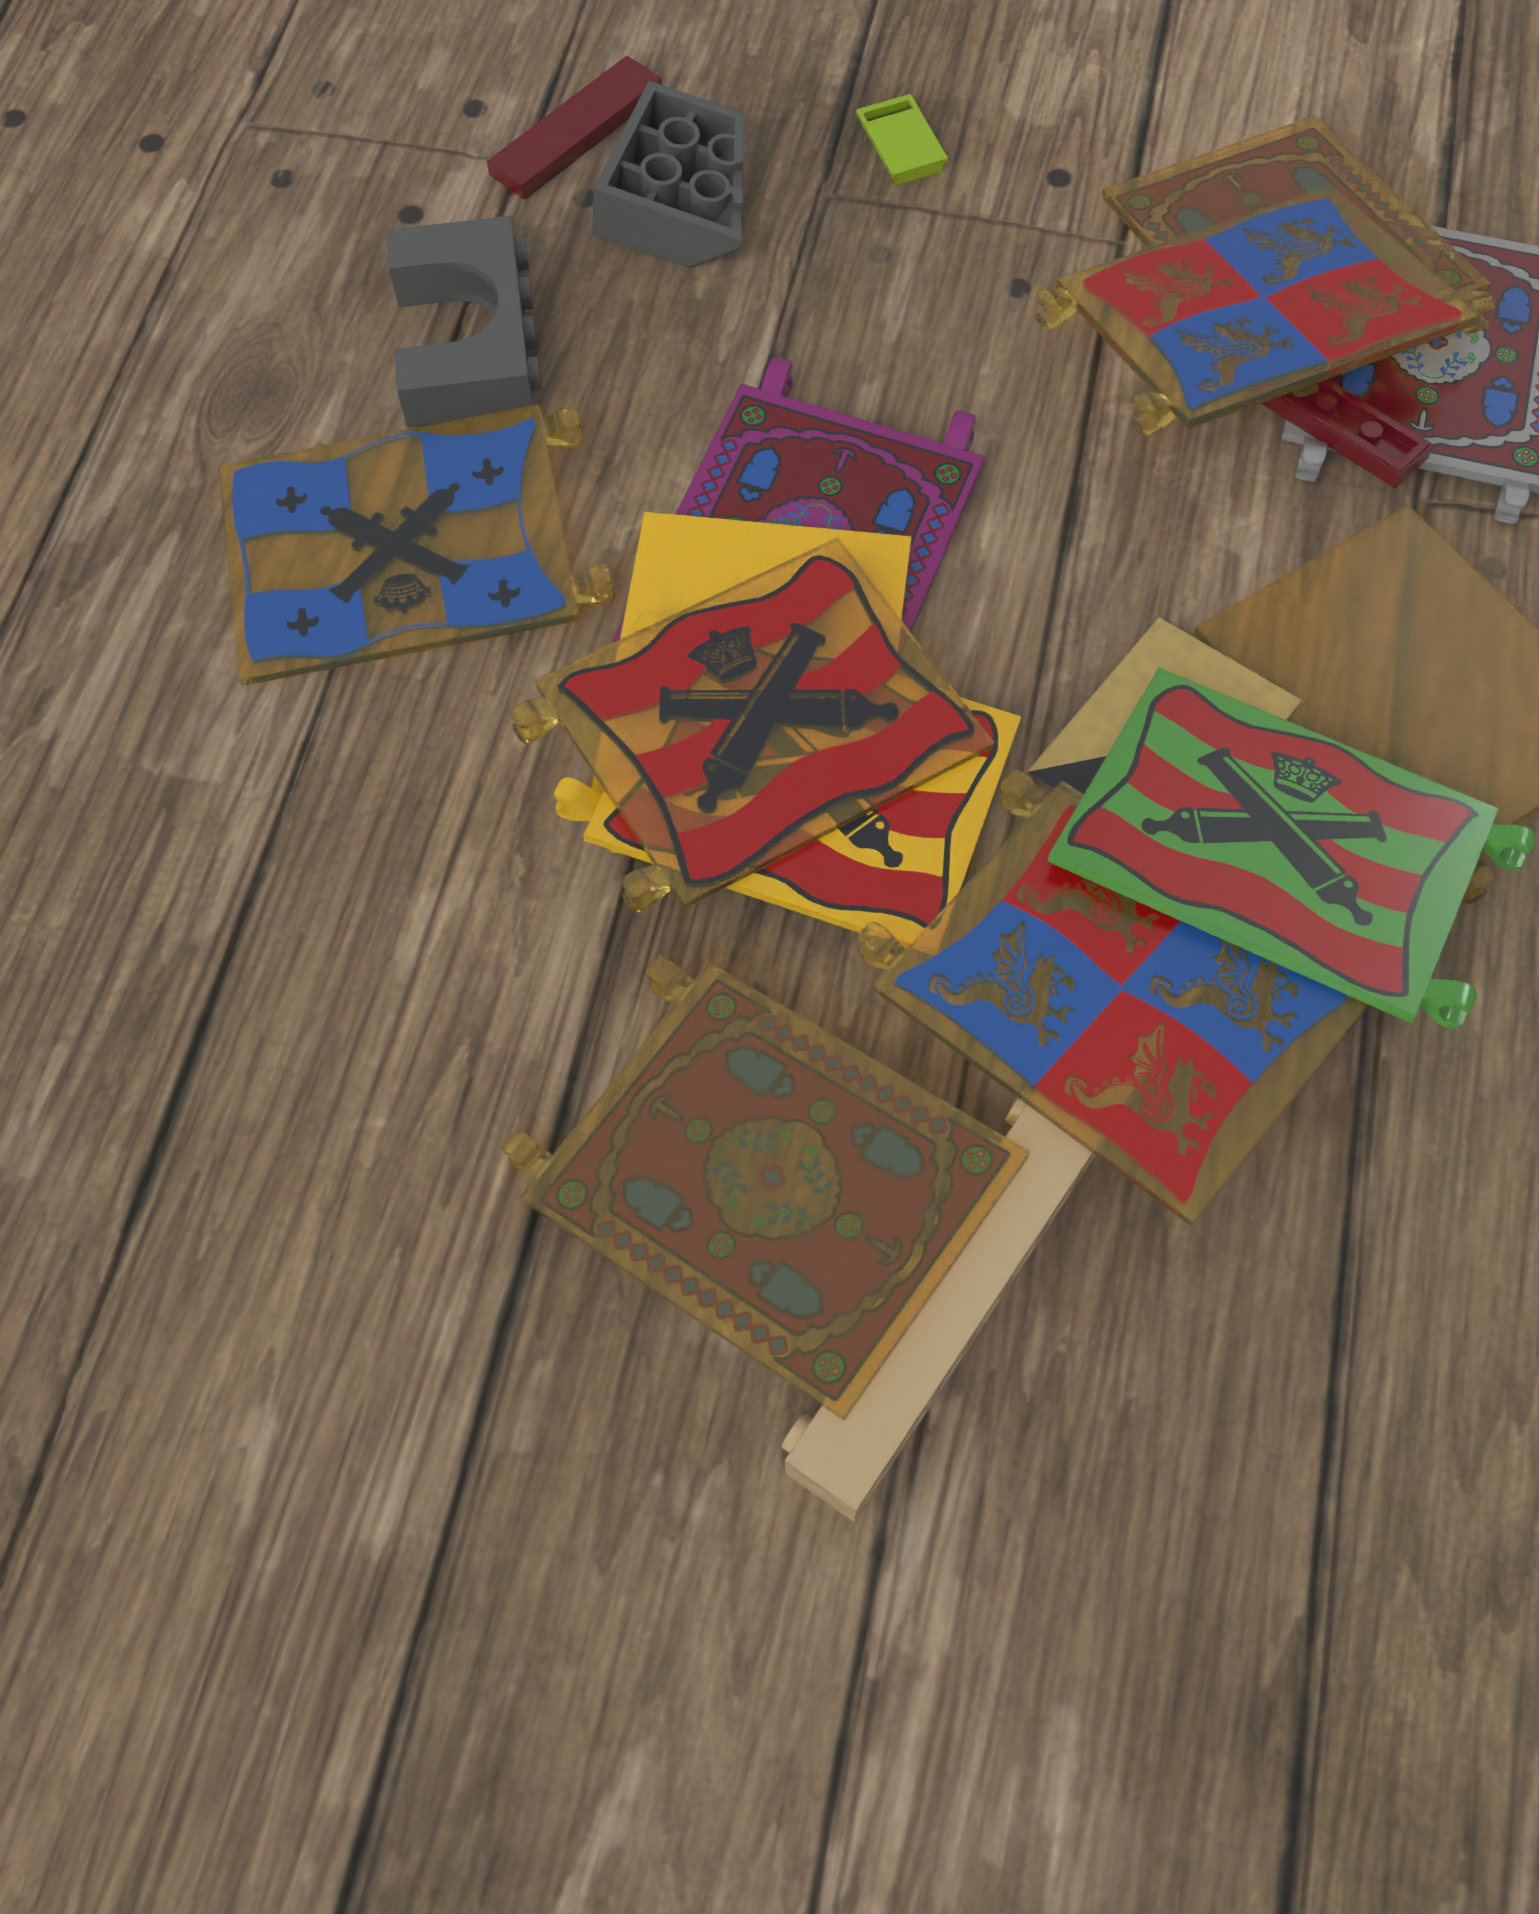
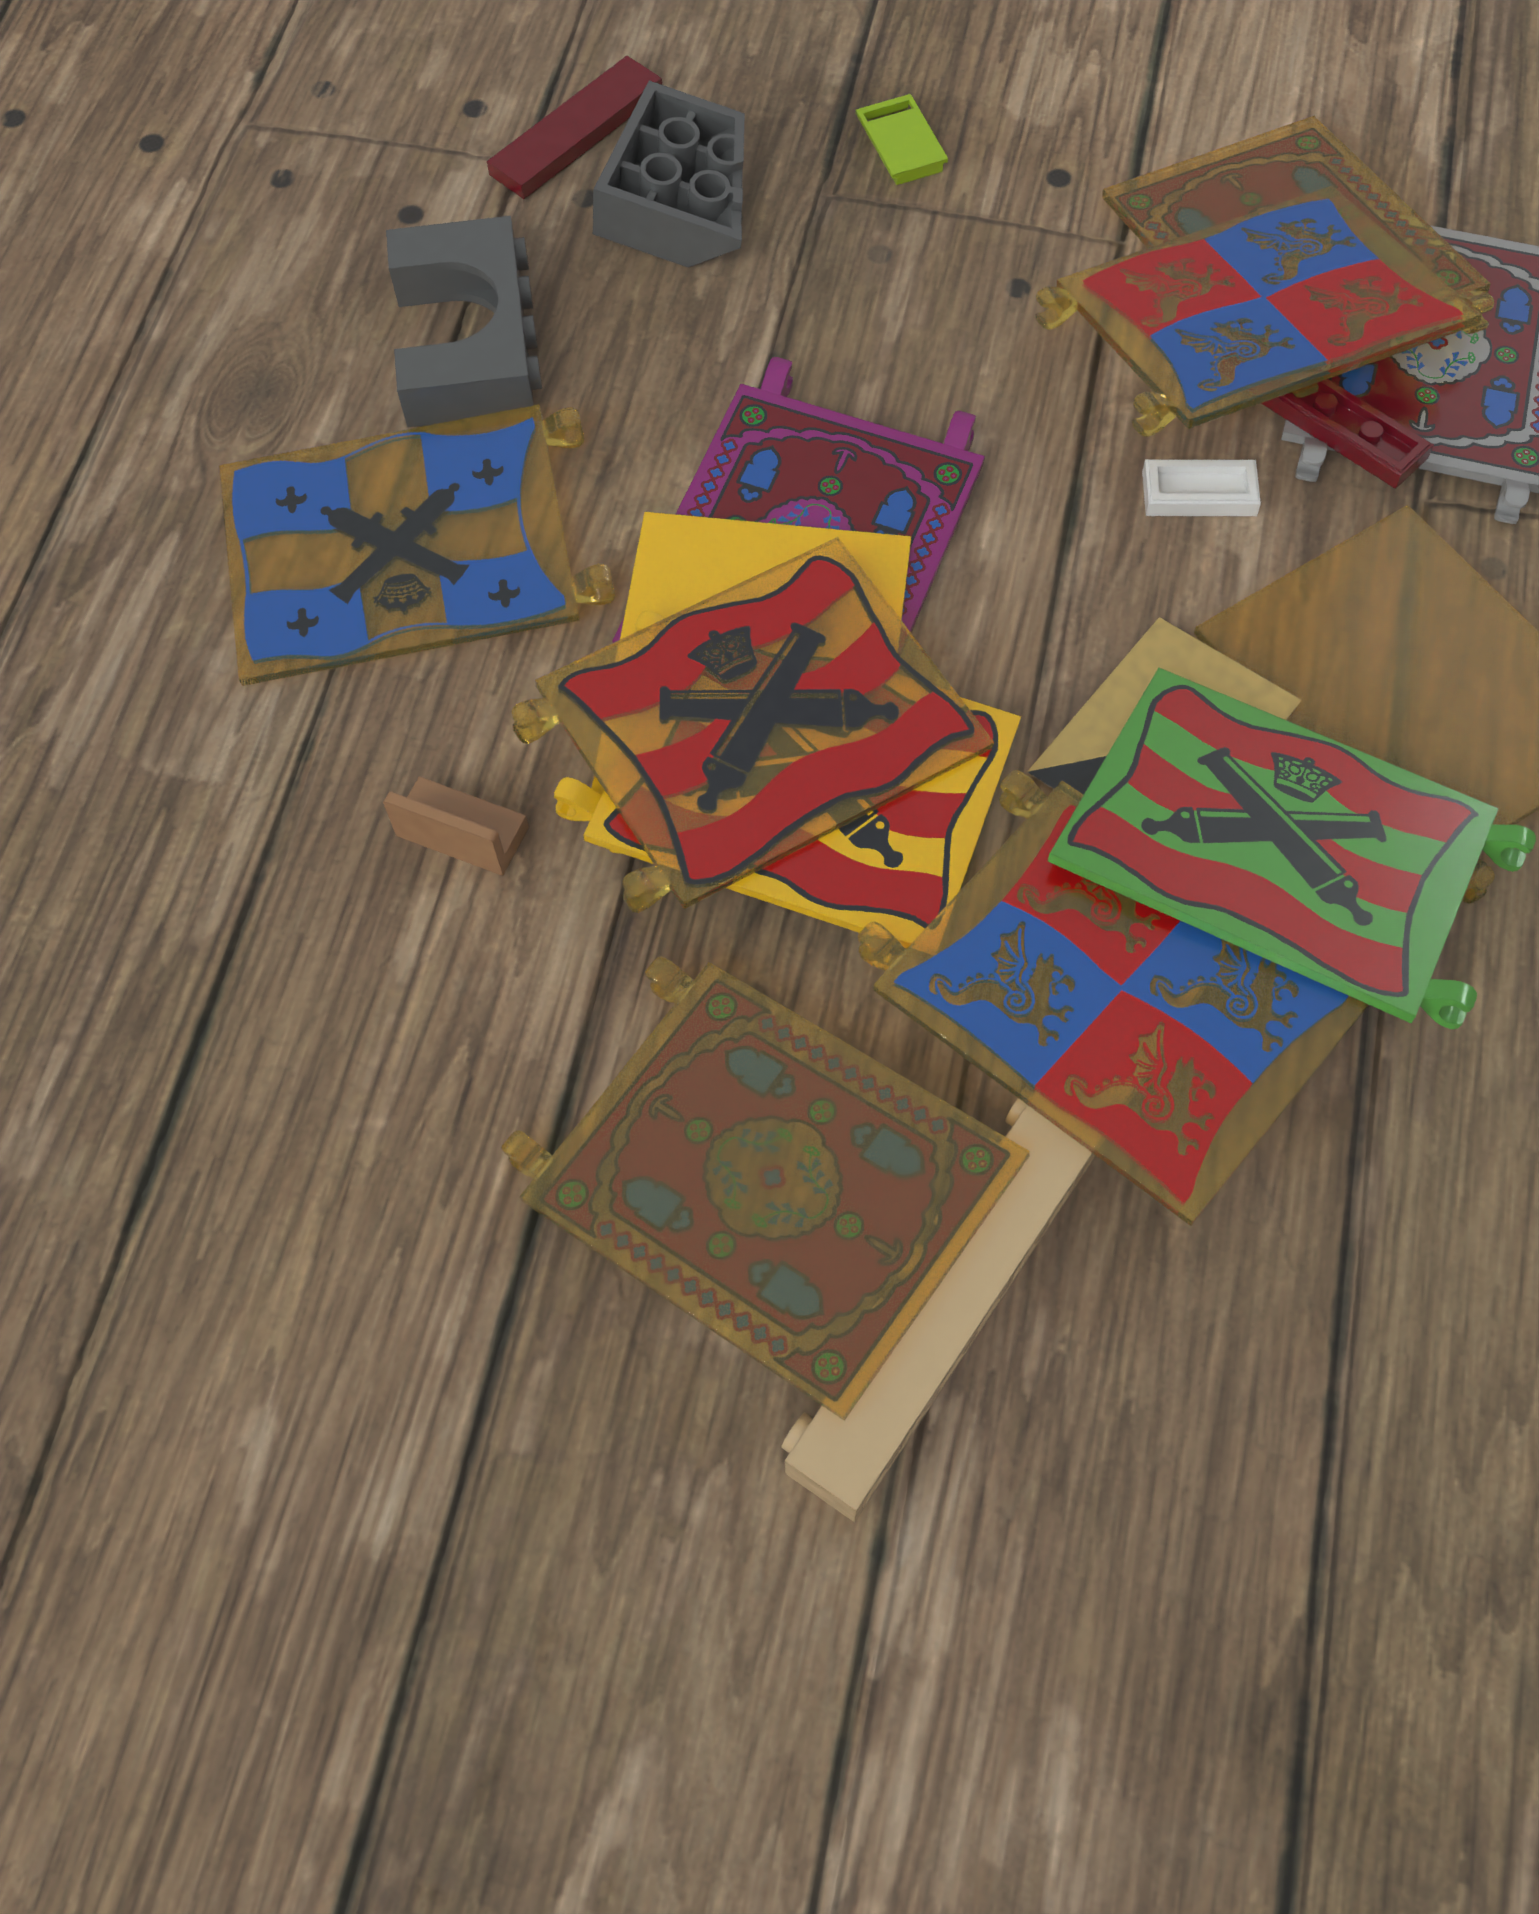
none -> medium nougat panel [383,776,529,876]
none -> white tile [1142,459,1261,516]

